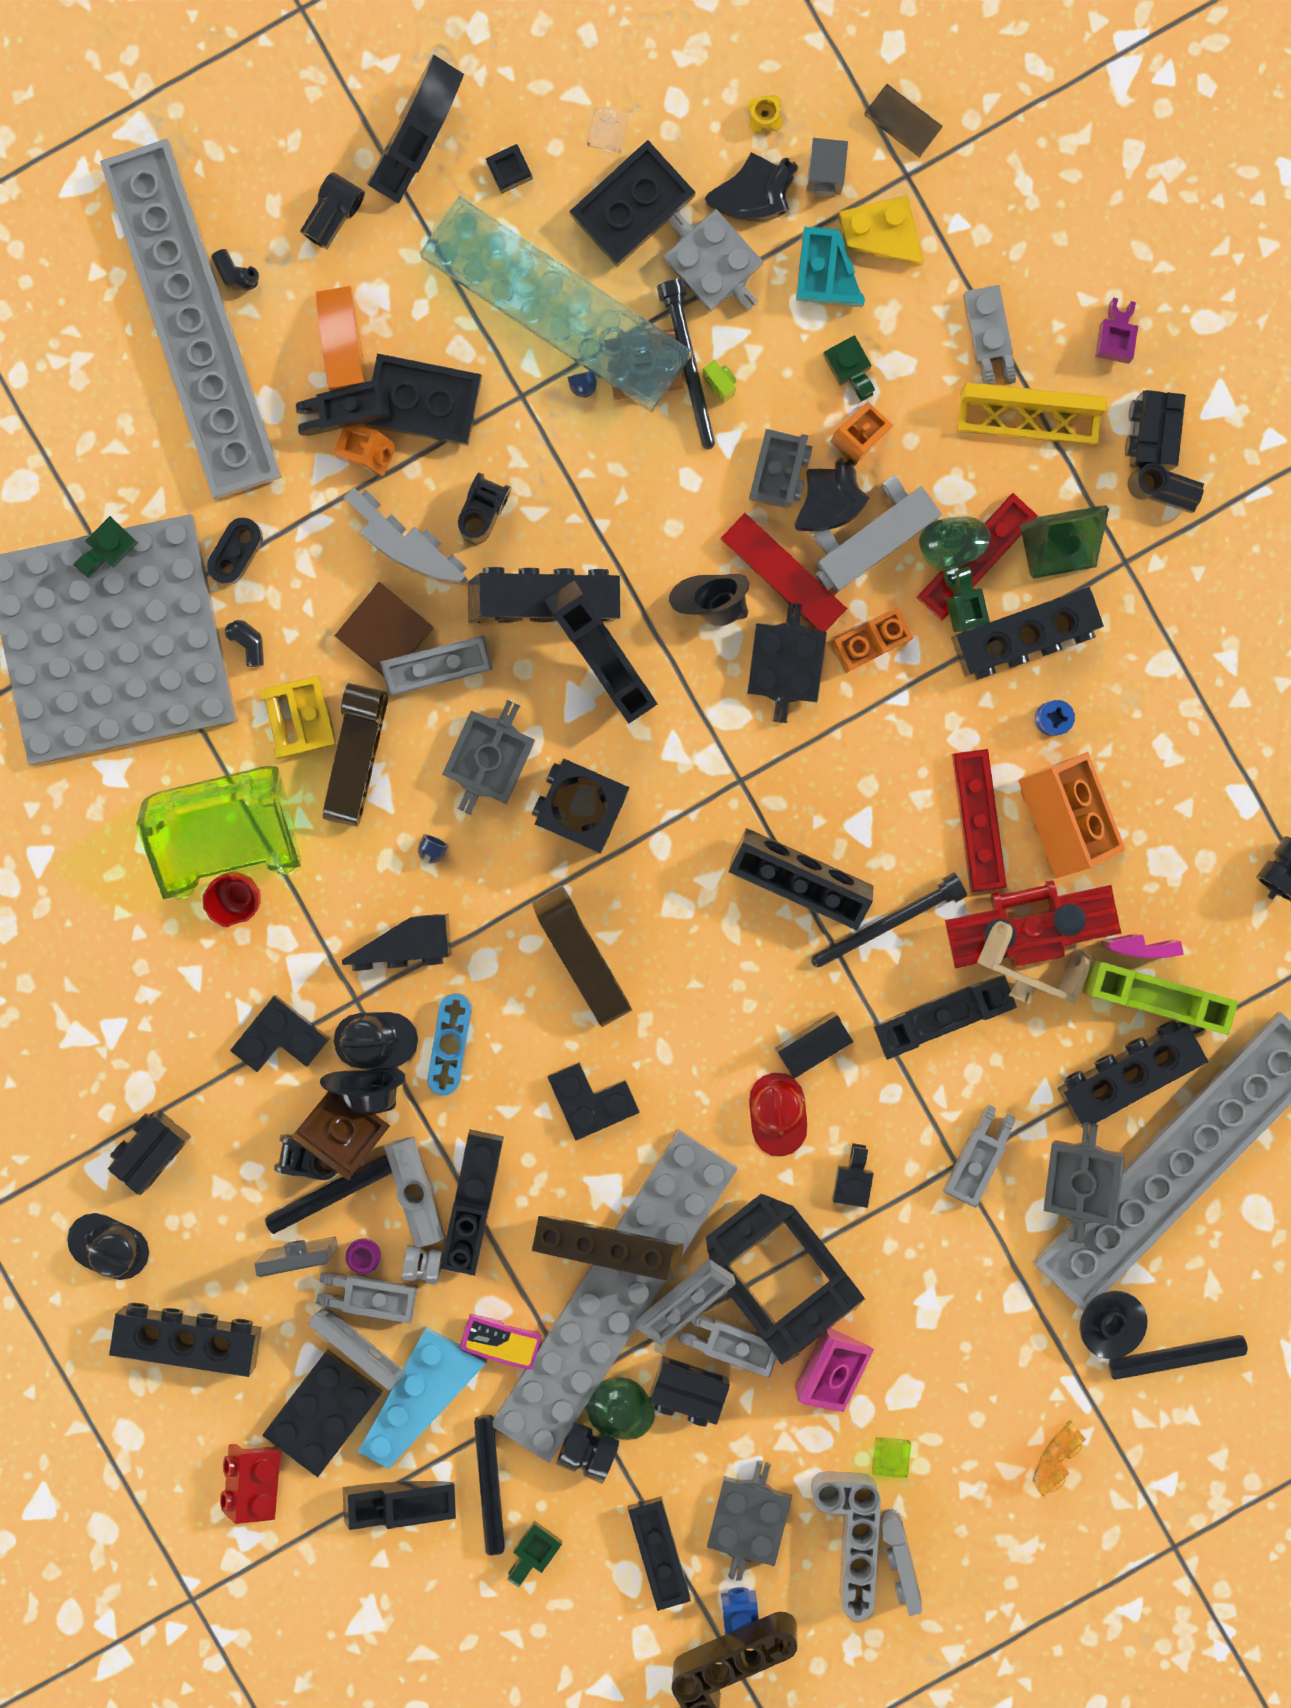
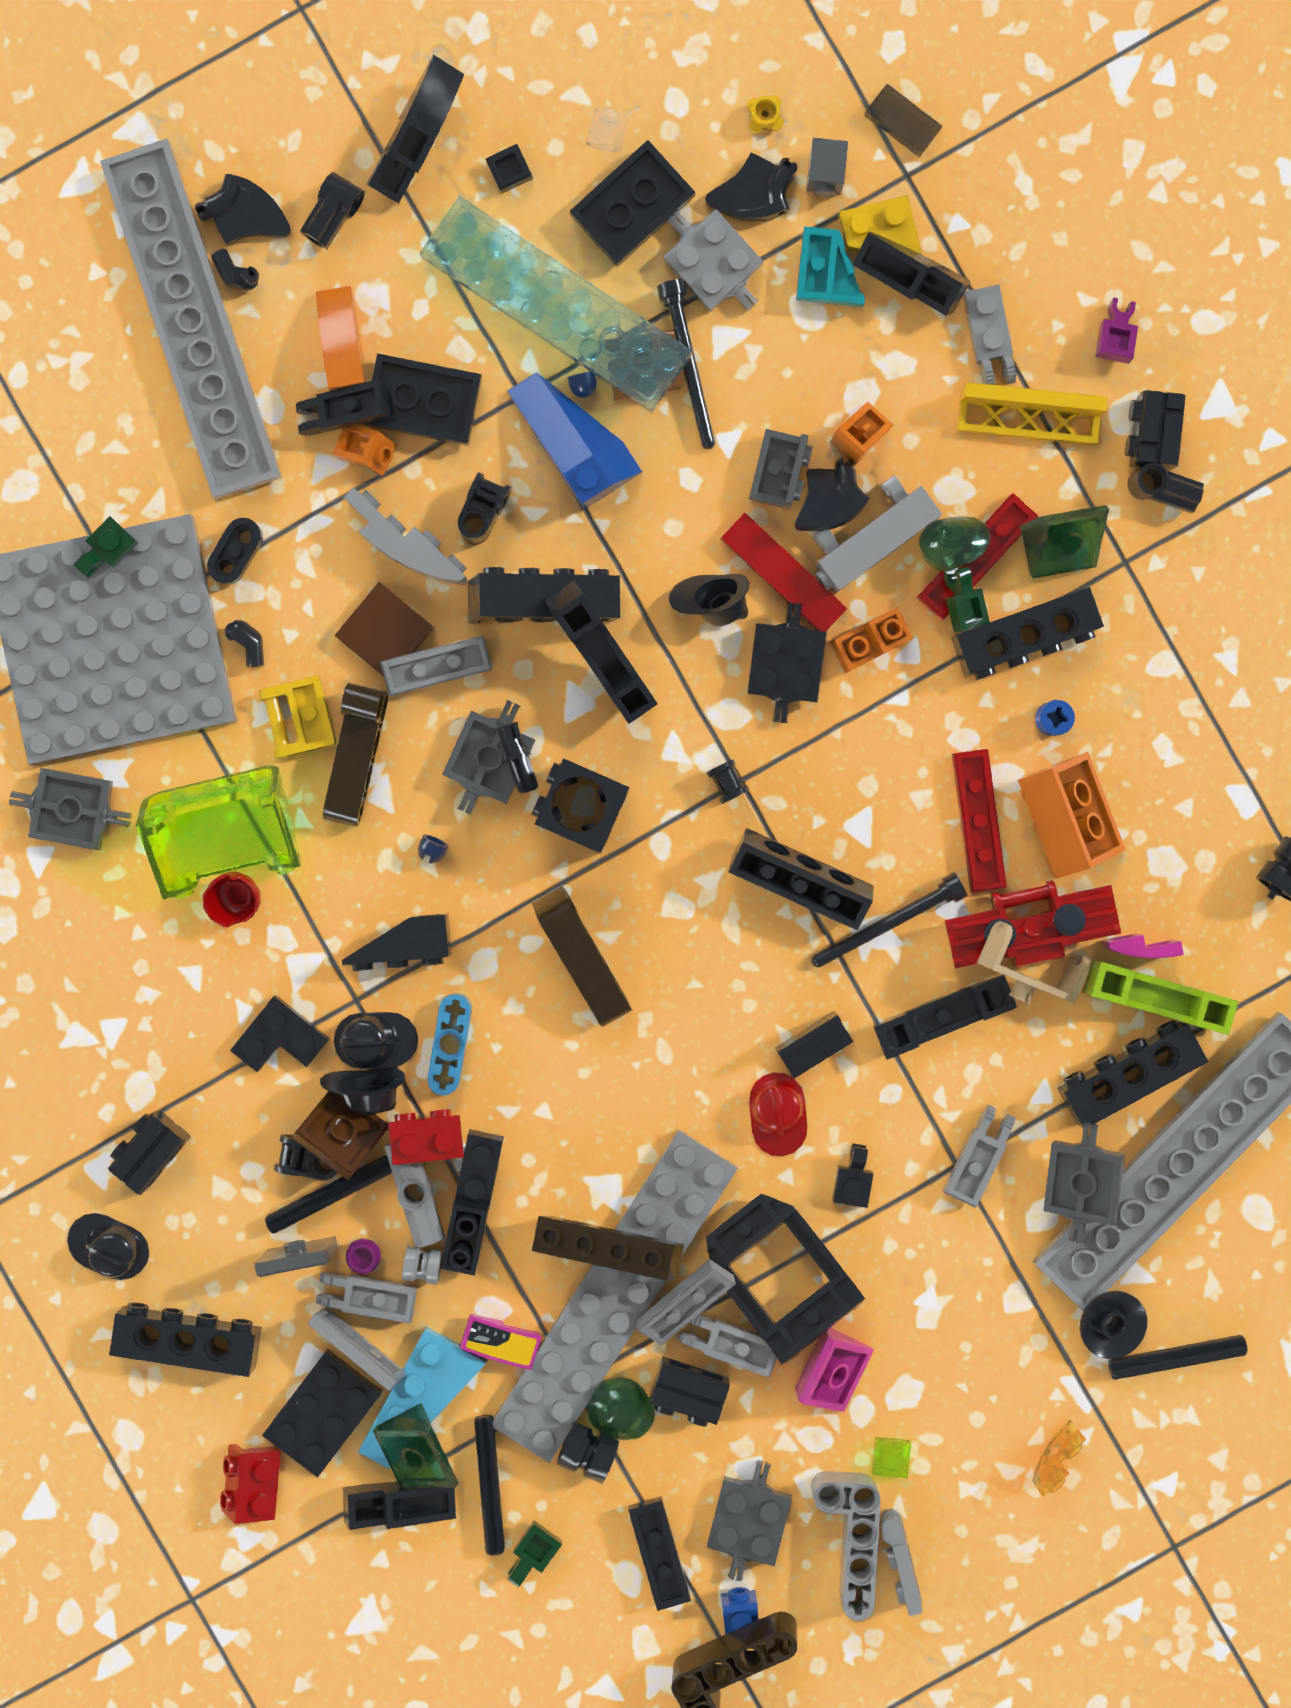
black plate [547,1061,640,1141] -> none
lime plate [702,360,737,404] -> none
dark green plate [823,335,875,402] -> none
none -> dark grey plate [9,768,132,850]
none -> black arm [195,174,291,246]
none -> clear green slope [373,1403,459,1488]
none -> red bracket [387,1109,464,1165]
none -> black axle [496,722,538,794]
none -> blue wedge [507,372,642,511]
none -> black bush [706,759,750,804]
none -> black slope [852,232,970,316]

